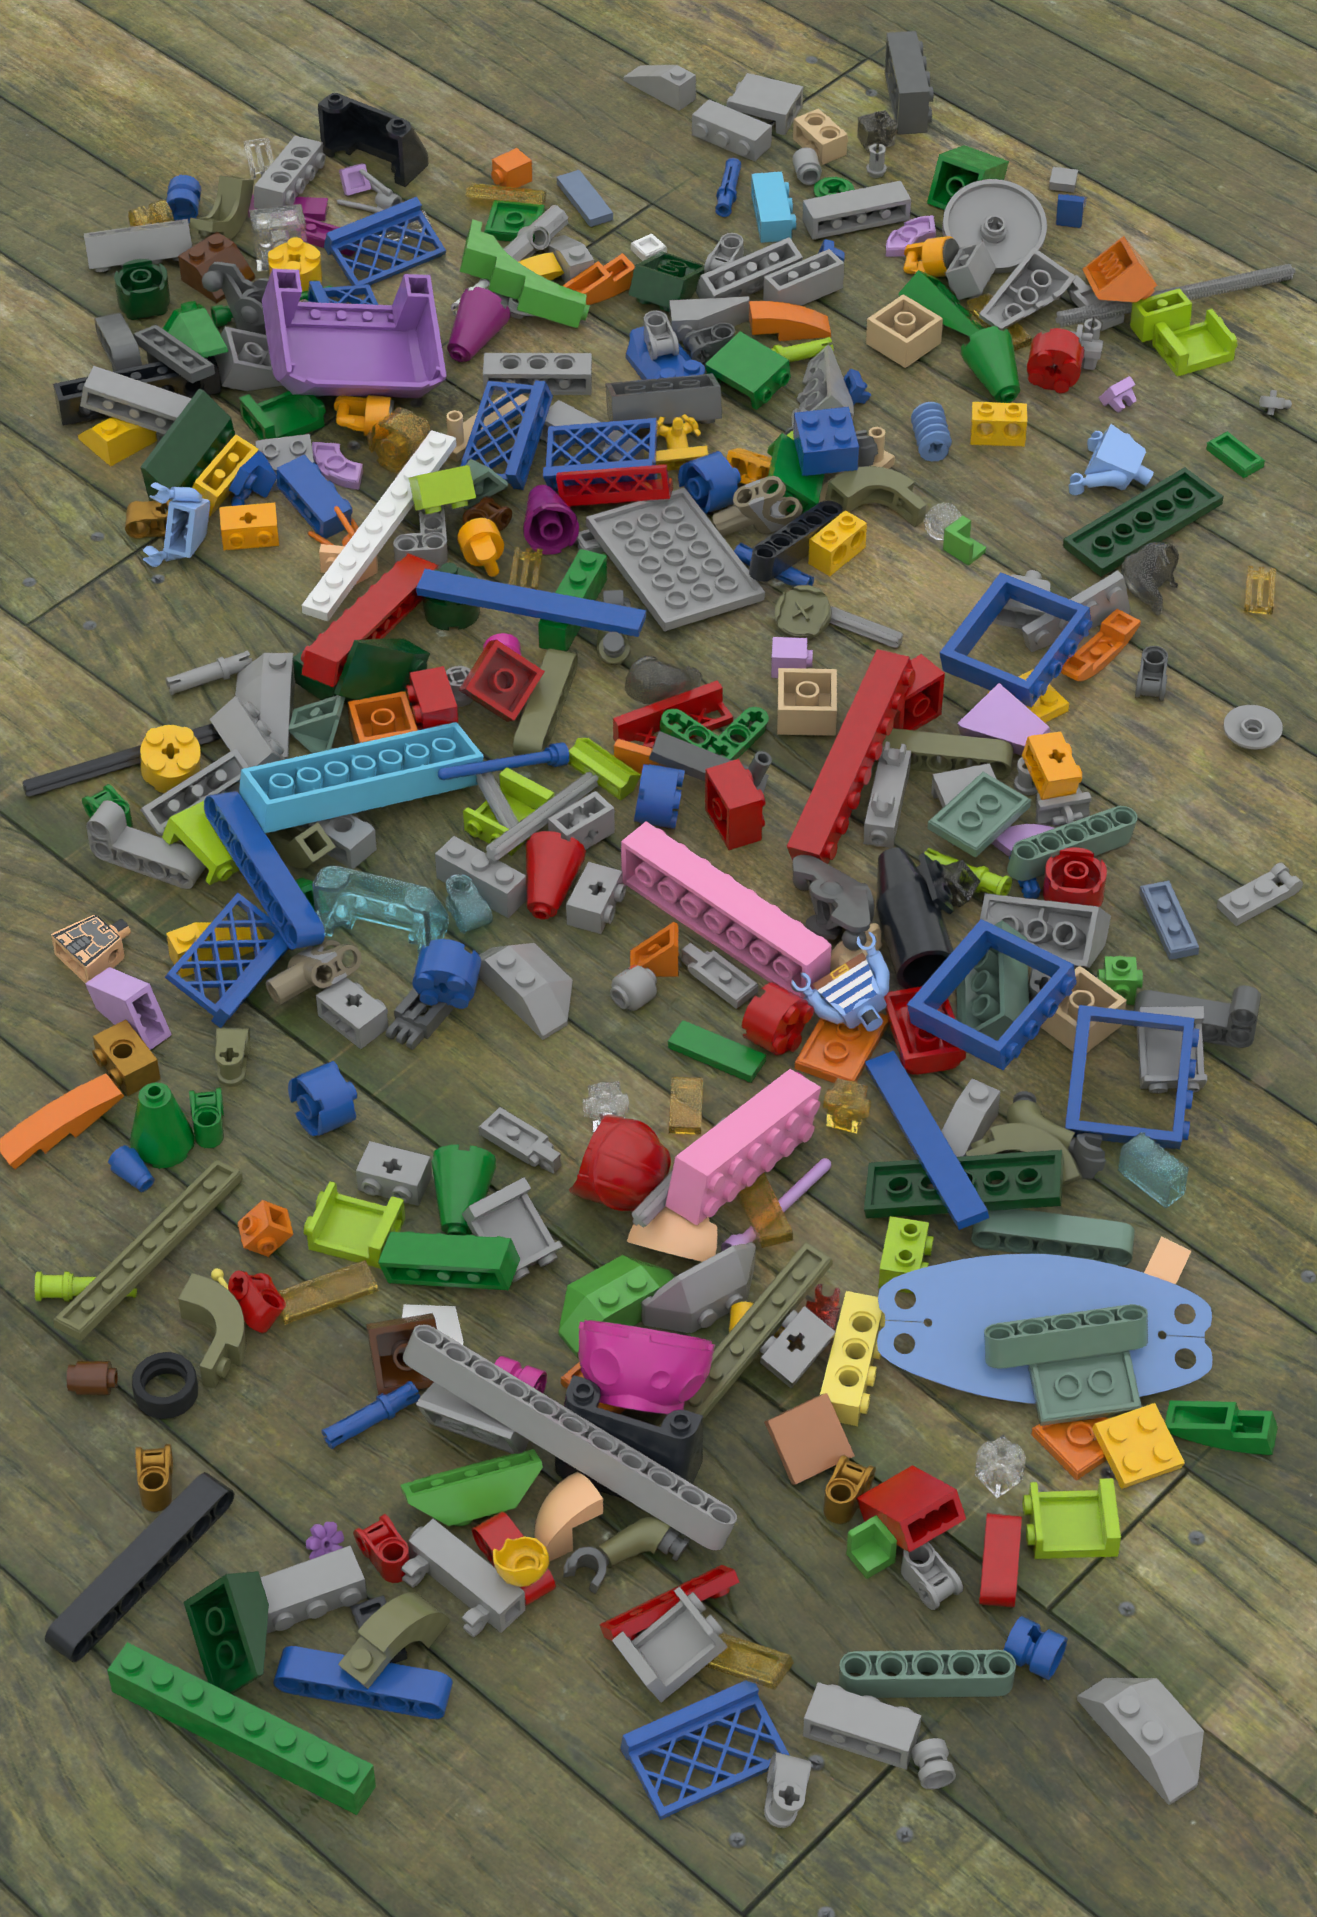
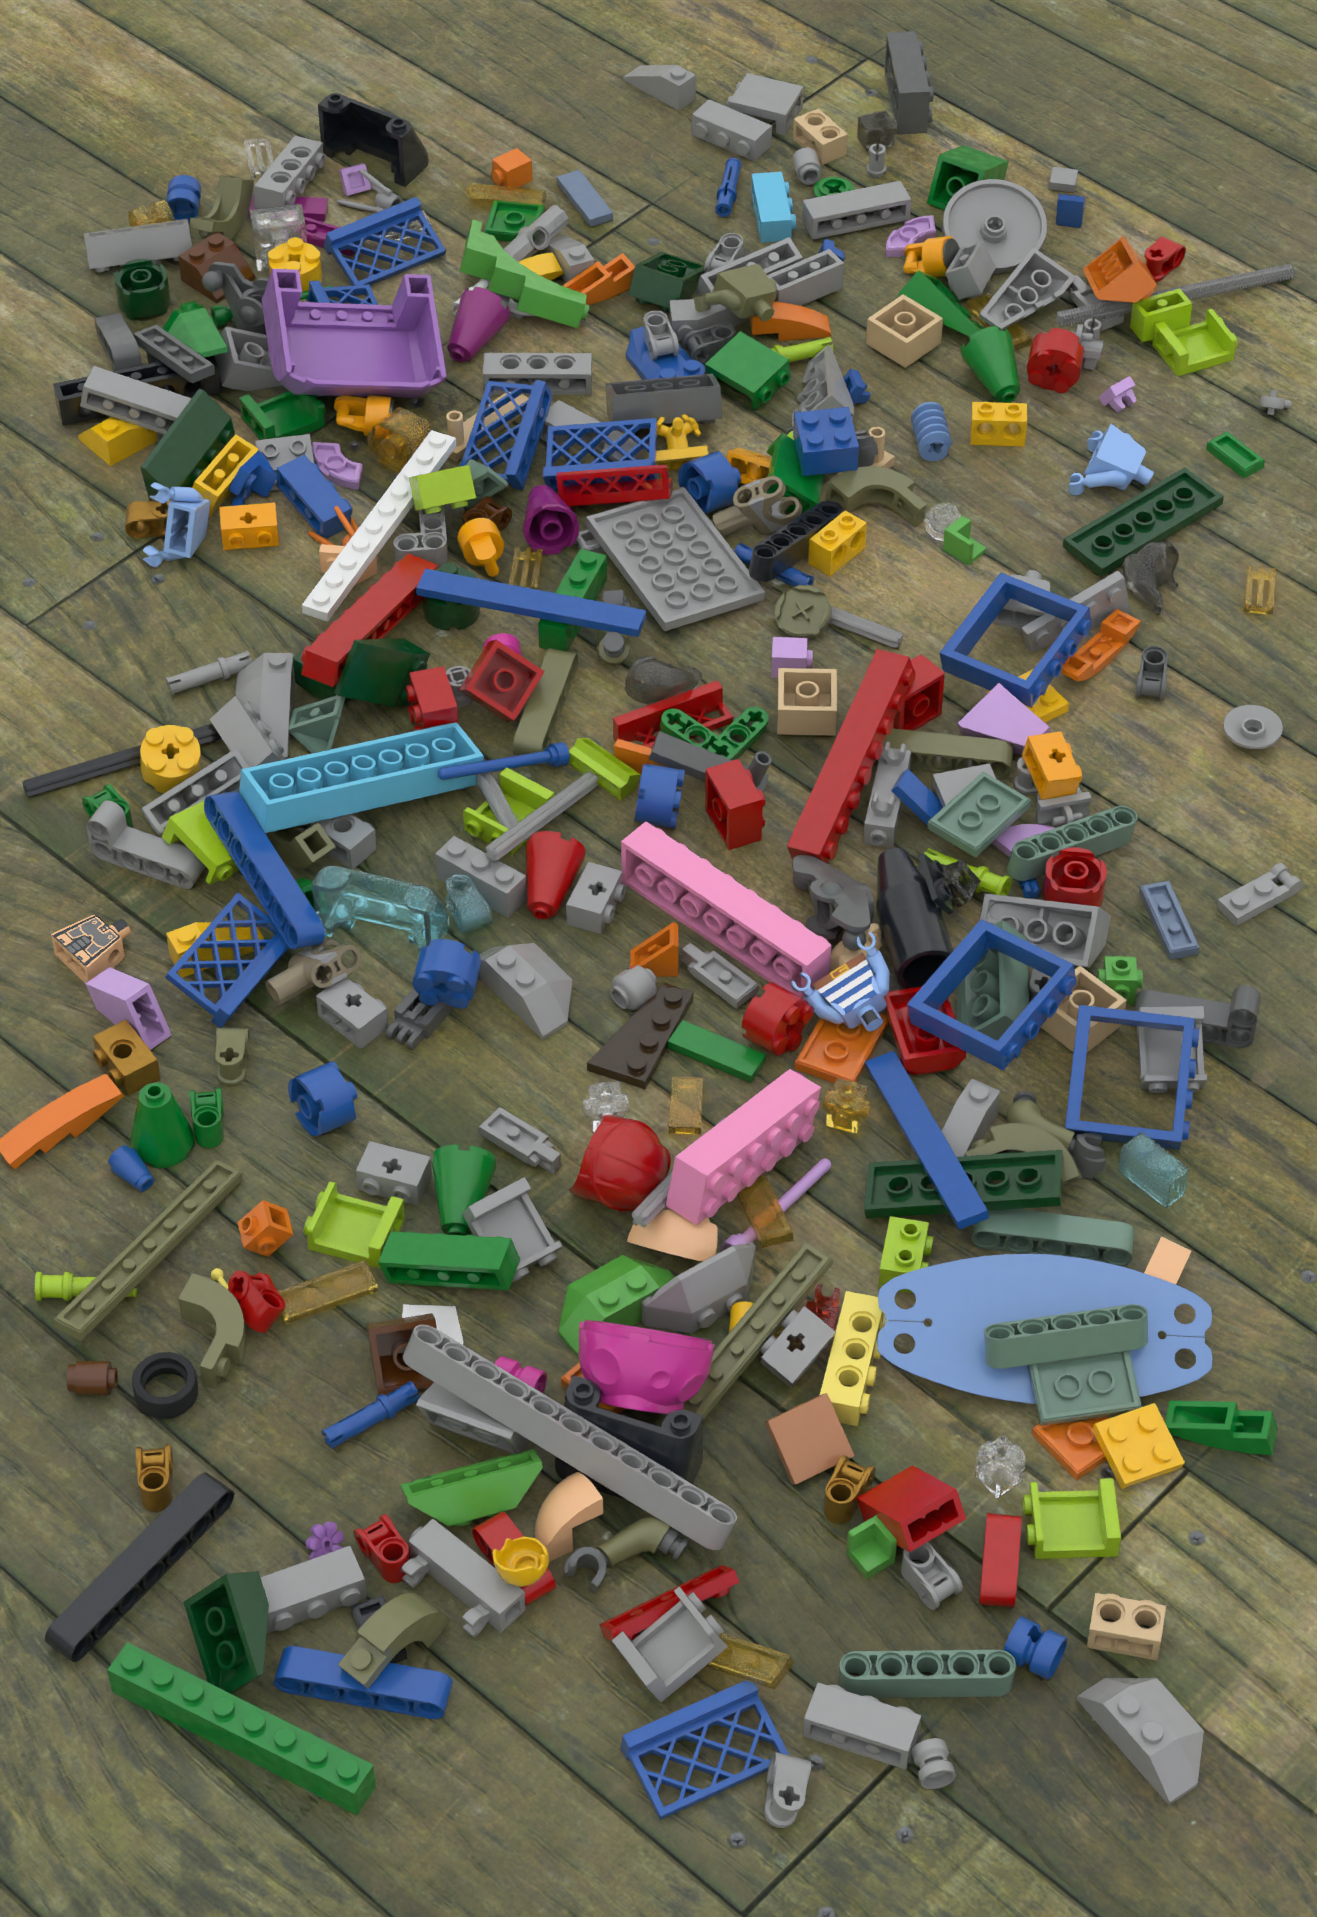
orange brick [348,691,418,744] -> none
light grey brick [548,791,615,850] -> none
white tile [631,234,667,261] -> none
none -> dark brown wing [587,983,694,1089]
none -> olive torso [694,263,777,322]
none -> blue tile [891,769,943,826]
none -> tan brick [1087,1593,1166,1661]
none -> red piece [1144,236,1186,282]

